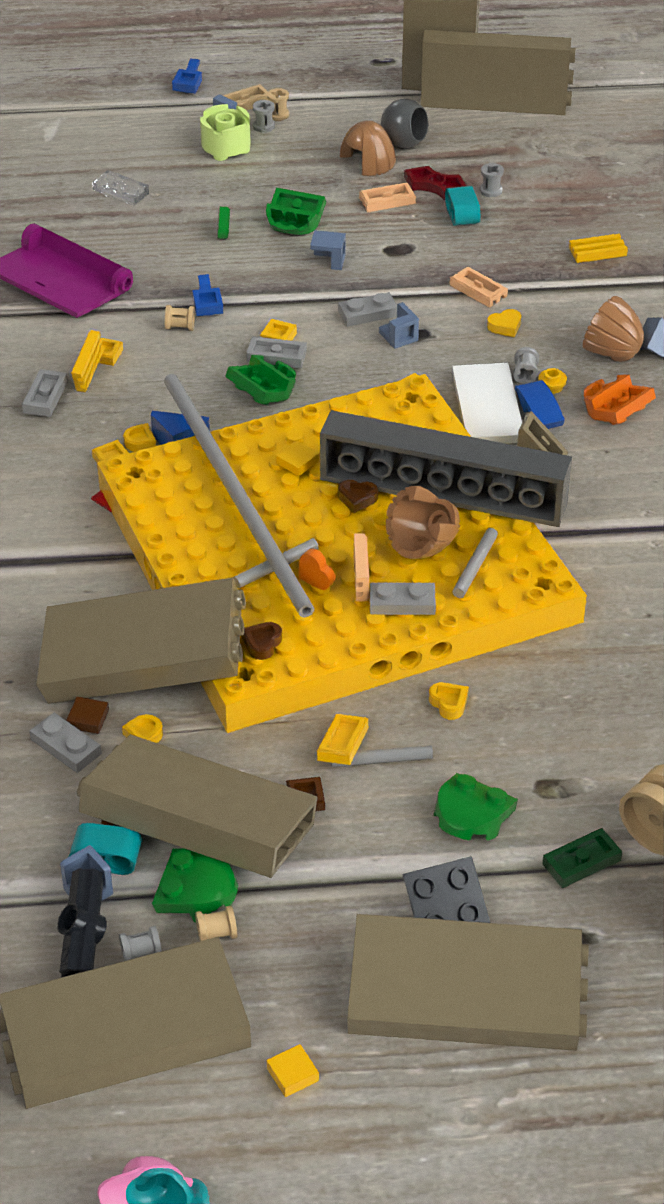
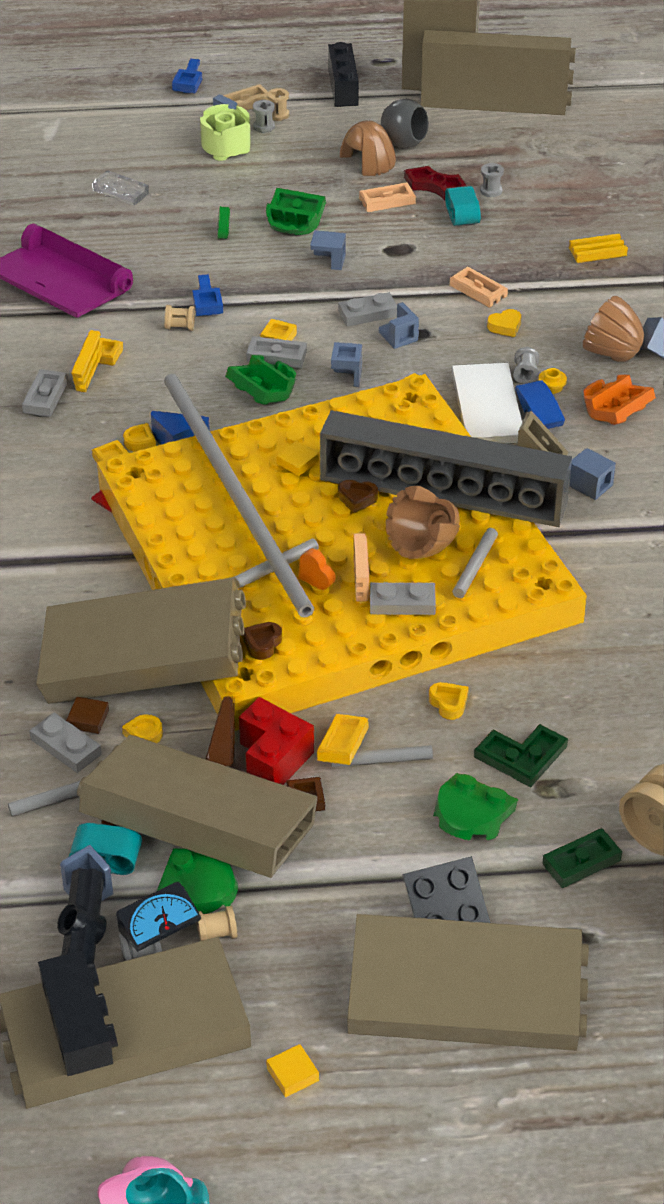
none -> light grey bar [8,781,80,817]
none -> black brick [38,950,118,1076]
none -> slope [116,881,201,952]
none -> reddish brown slope [206,696,235,766]
none -> red brick [239,697,314,785]
none -> black brick [328,42,359,107]
none -> sand blue panel [331,342,362,387]
none -> dark green tile [474,724,568,788]
none -> sand blue panel [569,448,616,500]

